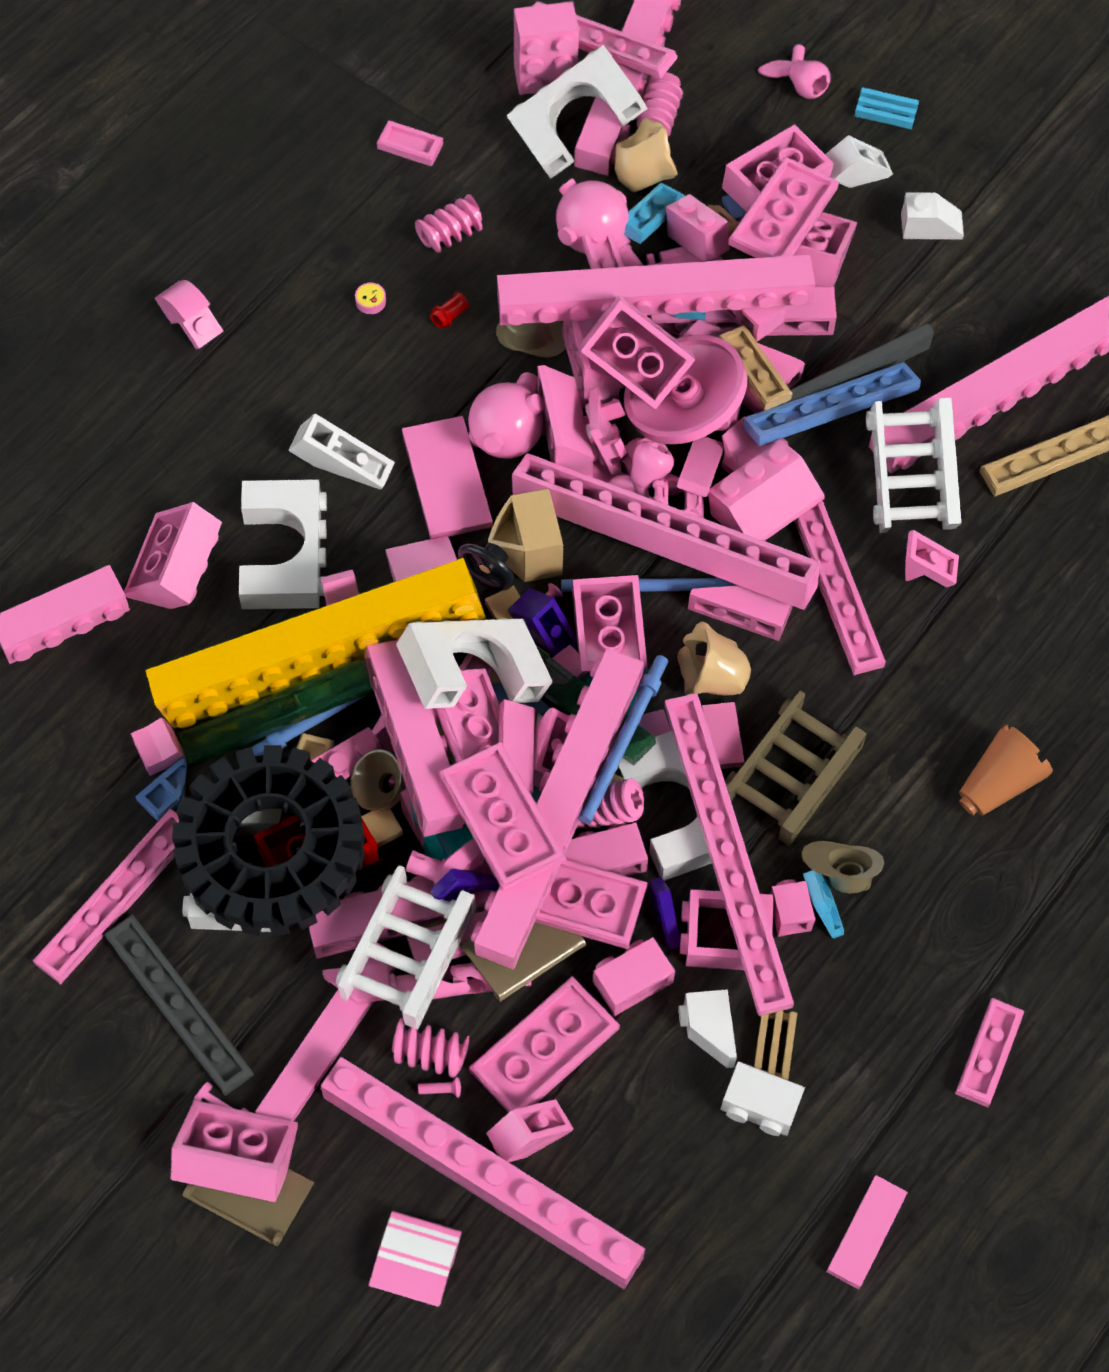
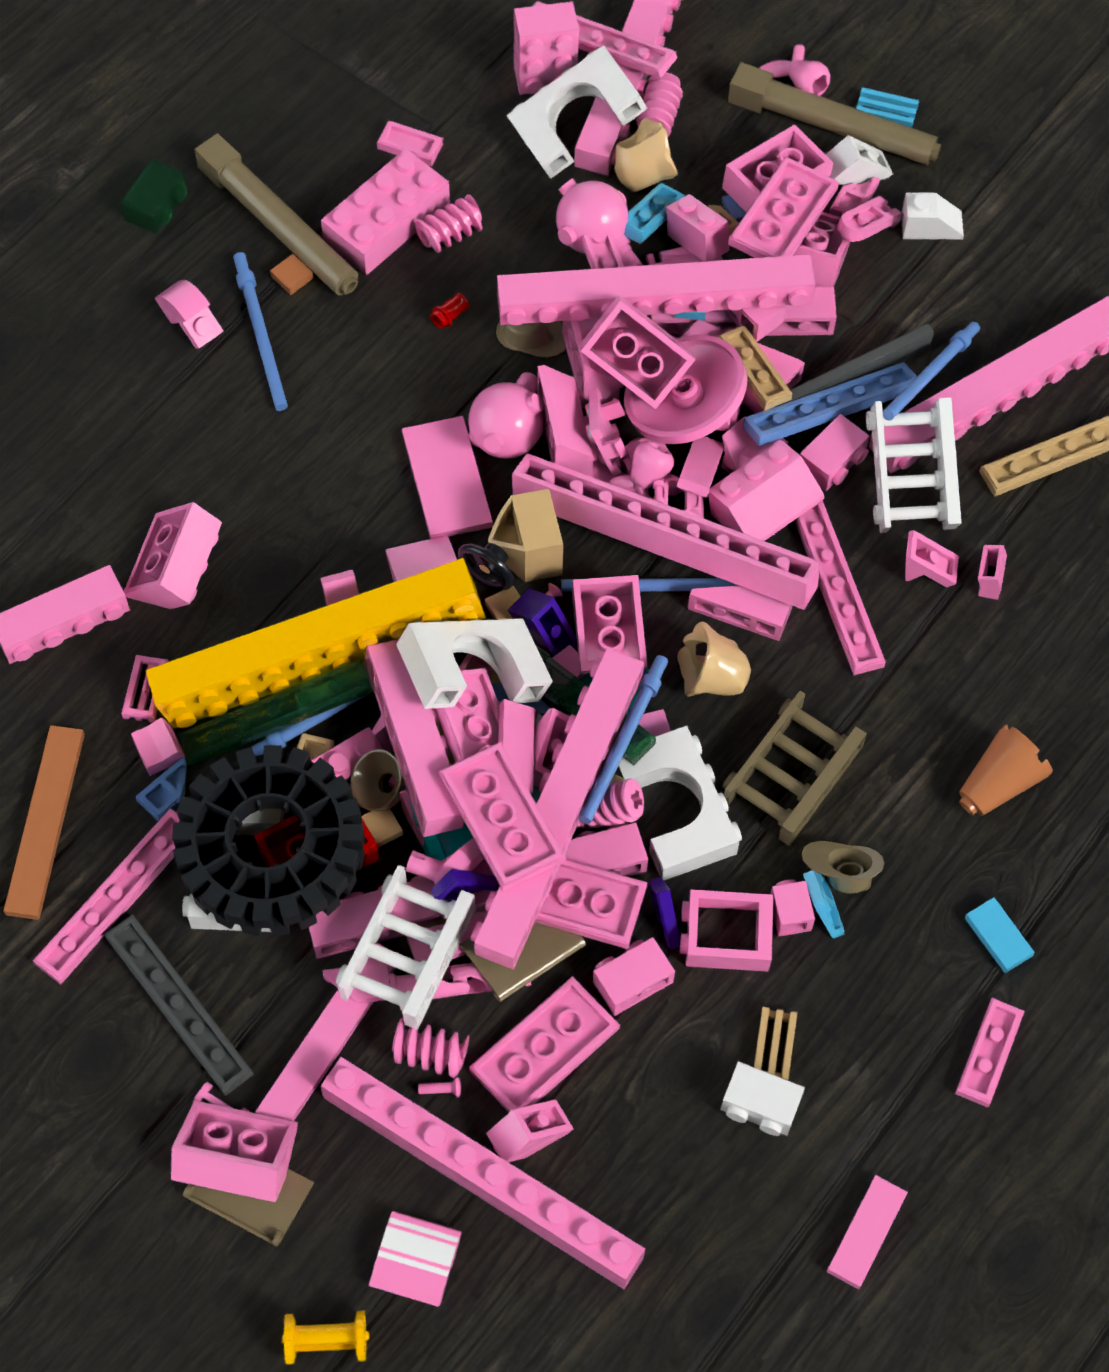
white arch [239,480,327,609] -> none
white slope [288,414,395,490] -> none
tile [355,283,386,314] -> none
bright pink plate [664,693,794,1016] -> none
white slope [679,989,737,1068] -> none
bright pink tile [702,702,744,769] -> none
none -> nougat tile [4,725,85,920]
none -> clear green brick [121,159,187,234]
none -> bright pink tile [121,655,169,723]
none -> dark tan brick [195,133,358,295]
none -> medium blue bar [233,252,288,411]
none -> nougat tile [270,254,314,295]
none -> yellow hose [282,1310,369,1365]
none -> bright pink brick [321,148,450,276]
none -> dark tan brick [728,62,941,165]
none -> bright pink brick [800,414,869,492]
none -> bright pink tile [829,177,880,217]
none -> bright pink plate [837,196,903,242]
none -> medium blue bar [883,322,980,421]
none -> medium azure tile [965,898,1035,973]
none -> bright pink piece [978,545,1007,600]

